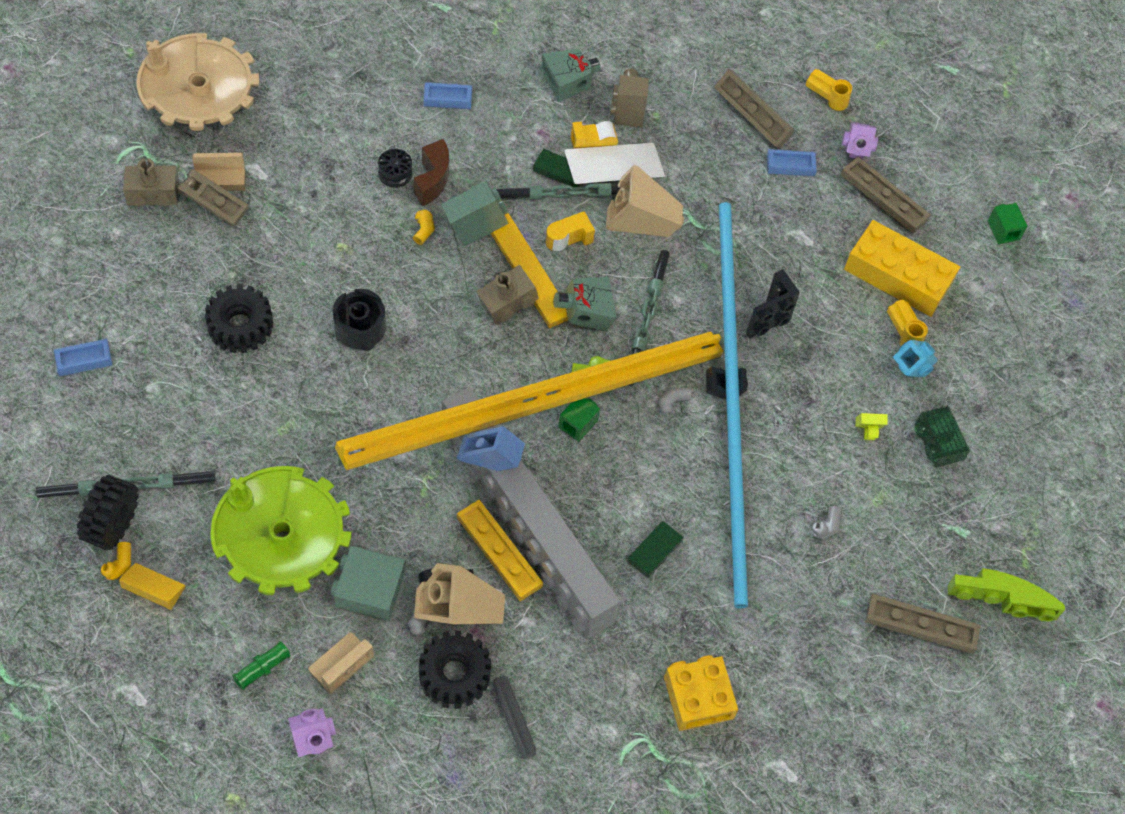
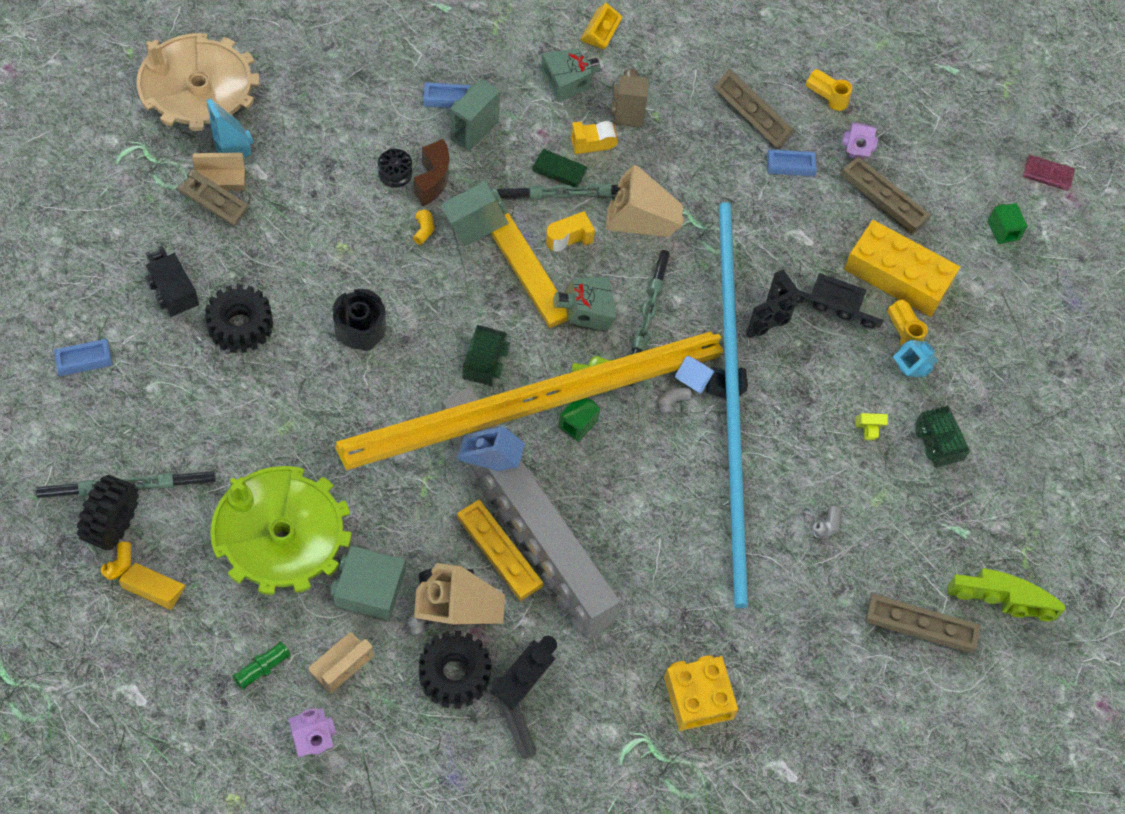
dark tan brick [123,158,179,206] -> none
dark tan brick [476,265,539,325] -> none
white sticker [564,143,665,184] -> none
dark green tile [627,521,684,578] -> none
none -> black brick [145,246,199,317]
none -> medium azure slope [206,99,253,157]
none -> sand green brick [450,79,500,151]
none -> clear green brick [462,325,511,386]
none -> black brick [490,635,557,710]
none -> yellow slope [580,2,623,50]
none -> light blue slope [675,356,714,393]
none -> black bracket [796,273,883,329]
none -> clear pink tile [1022,154,1075,191]

